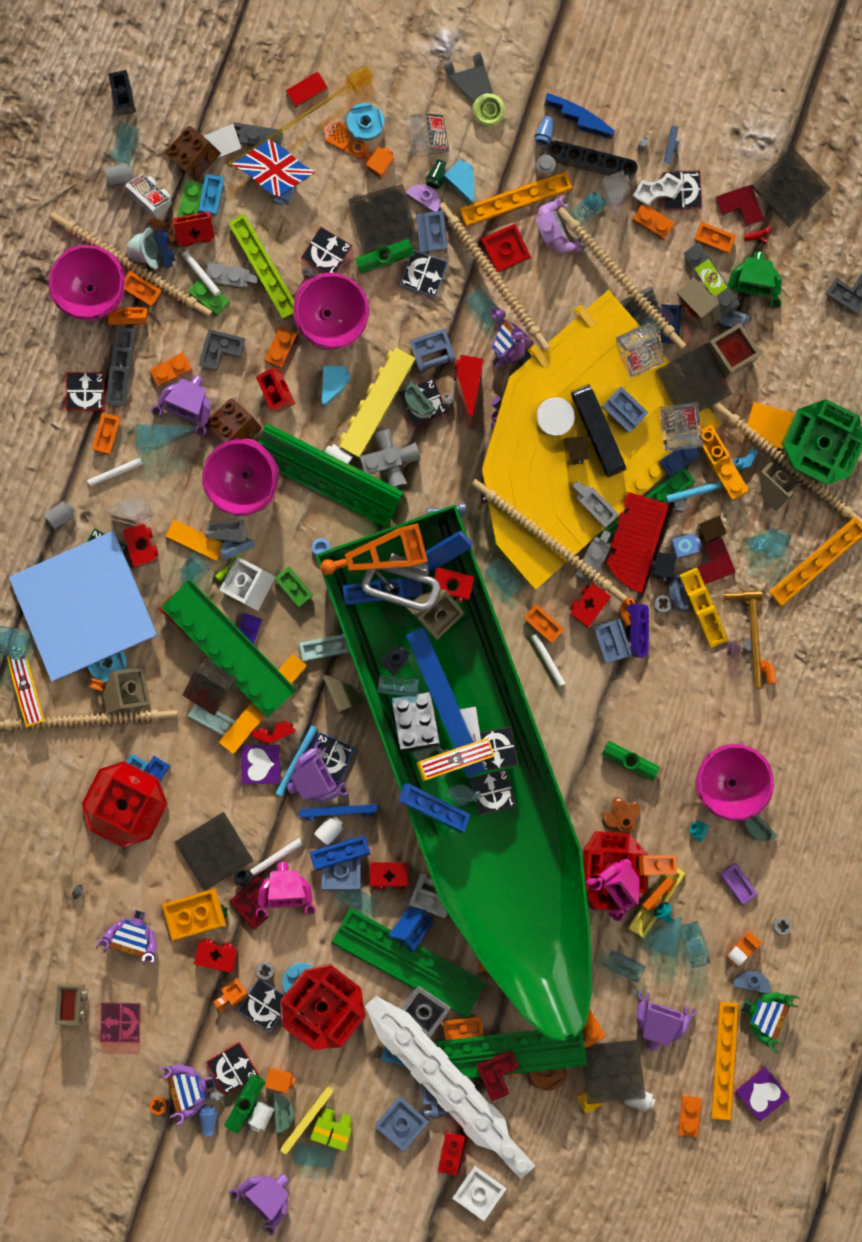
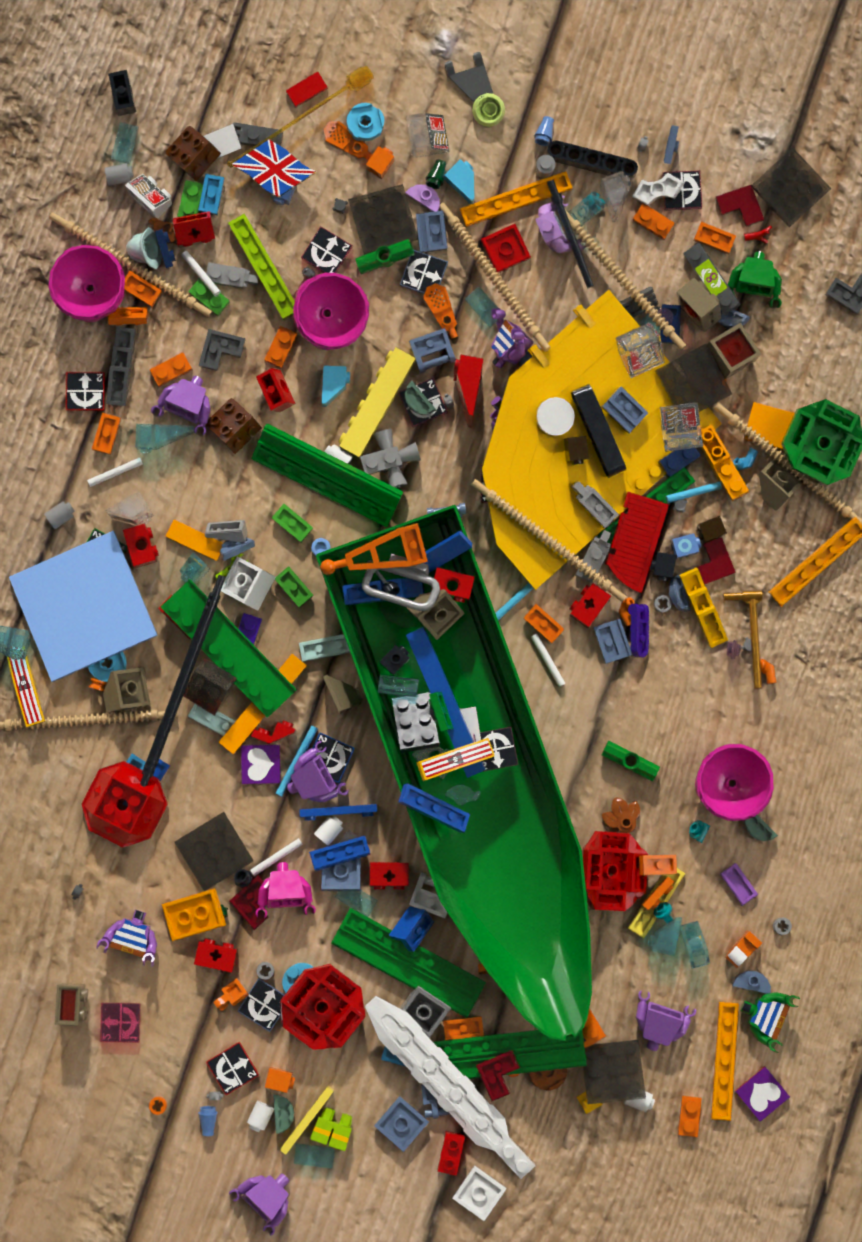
torso [158,1064,215,1126] -> none
dark pink rock [202,439,279,516] -> none
green piece [224,1073,266,1134] -> none
tile [469,769,516,816] -> none
clear light blue plate [484,557,524,599] -> none
blue slope [544,93,615,139] -> none
dark pink torso [586,859,639,921] -> none
clear light blue plate [603,949,646,983] -> none
clear light blue slope [746,528,792,560] -> none
none -> black axle [137,575,226,795]
none -> bright green plate [272,504,313,543]
none -> dark grey piece [332,198,348,214]
none -> orange piece [423,283,458,339]
none -> green plate [429,692,454,732]
none -> medium azure bar [496,583,533,621]
none -> black bar [547,180,594,289]

